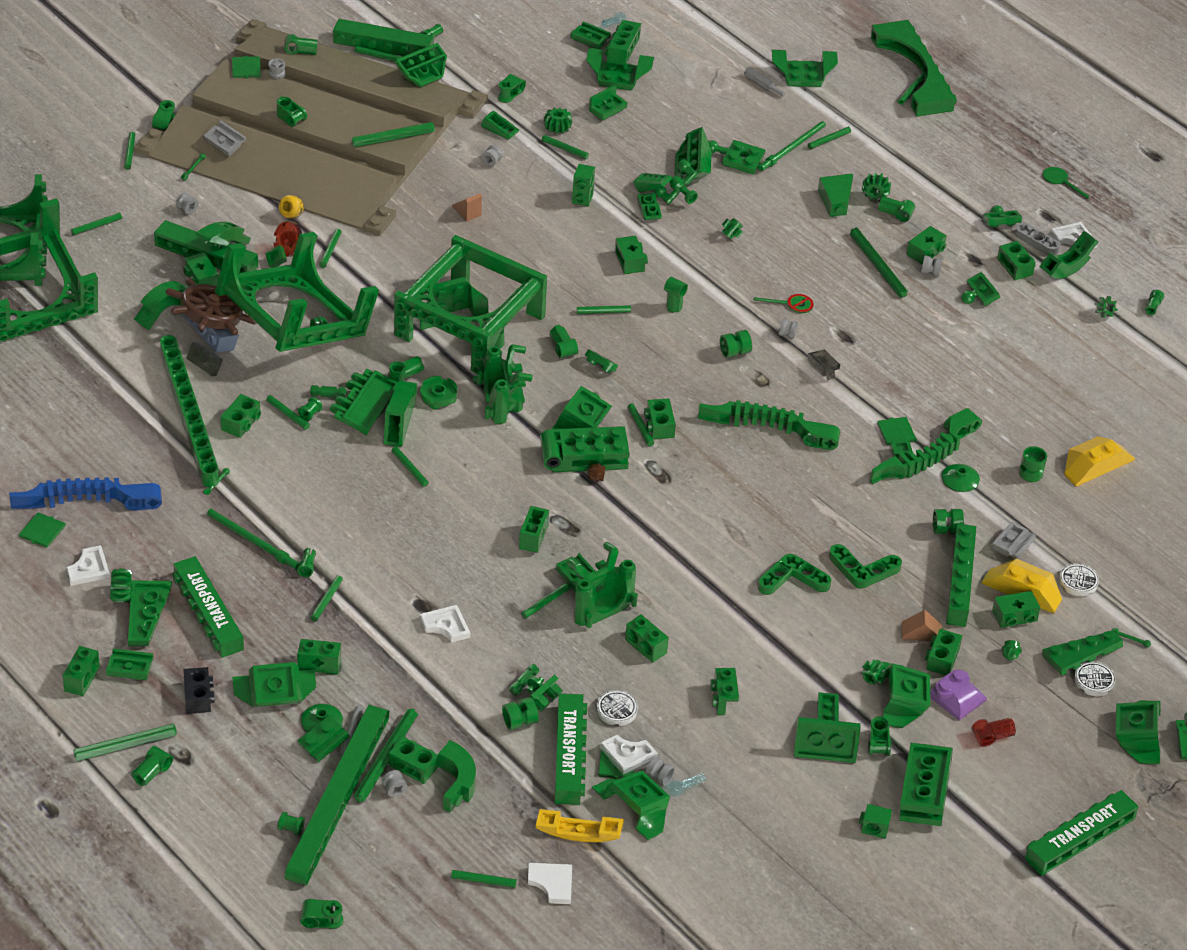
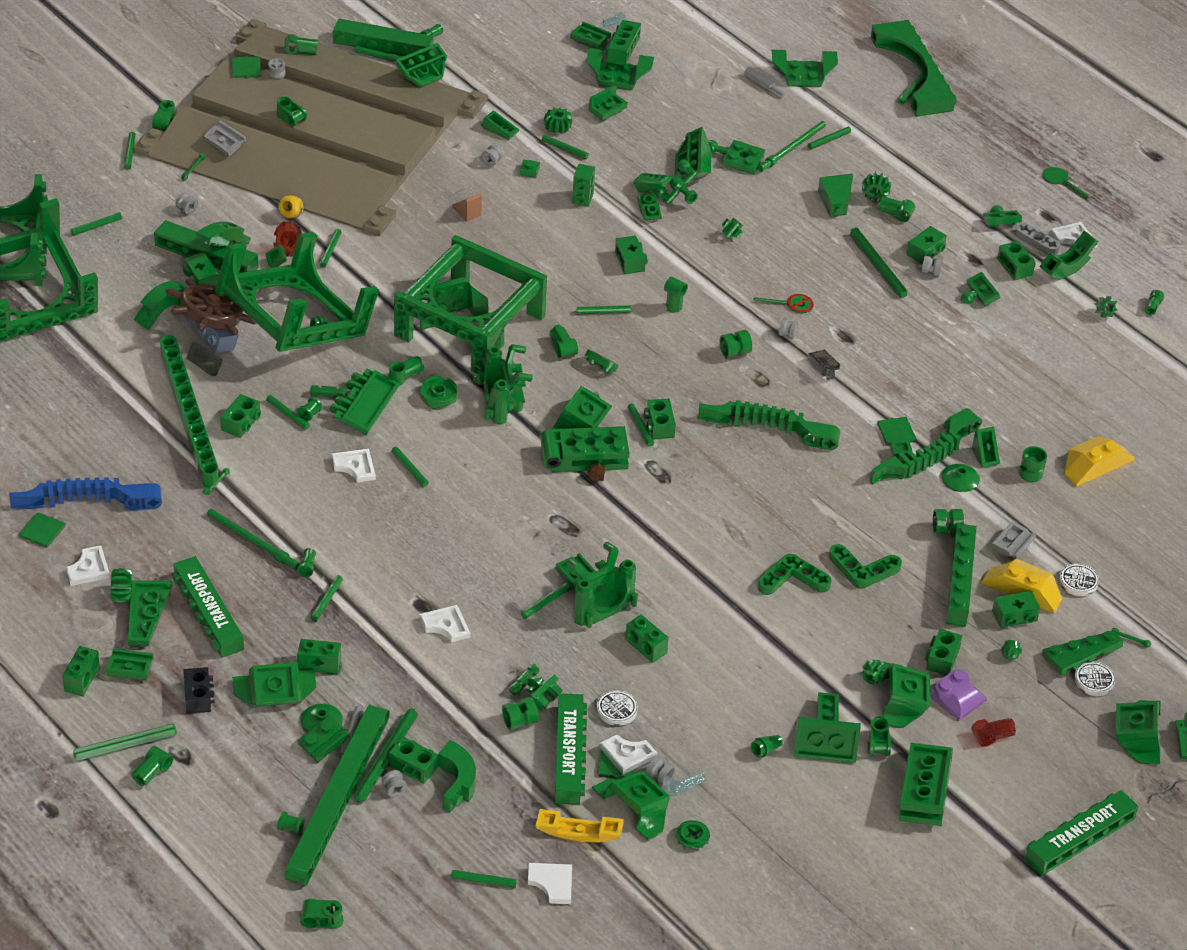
green axle [352,122,435,147] -> none
green slope [383,381,417,447] -> none
green piece [498,74,526,103] -> none
green brick [519,506,549,553] -> none
green bracket [710,668,739,715] -> none
green brick [859,804,892,839] -> none
nougat slope [902,609,942,641] -> none
none -> white tile [331,449,376,482]
none -> green plate [520,159,540,178]
none -> green gear [676,820,710,850]
none -> green cone [751,735,783,758]
none -> green slope [972,427,1000,467]

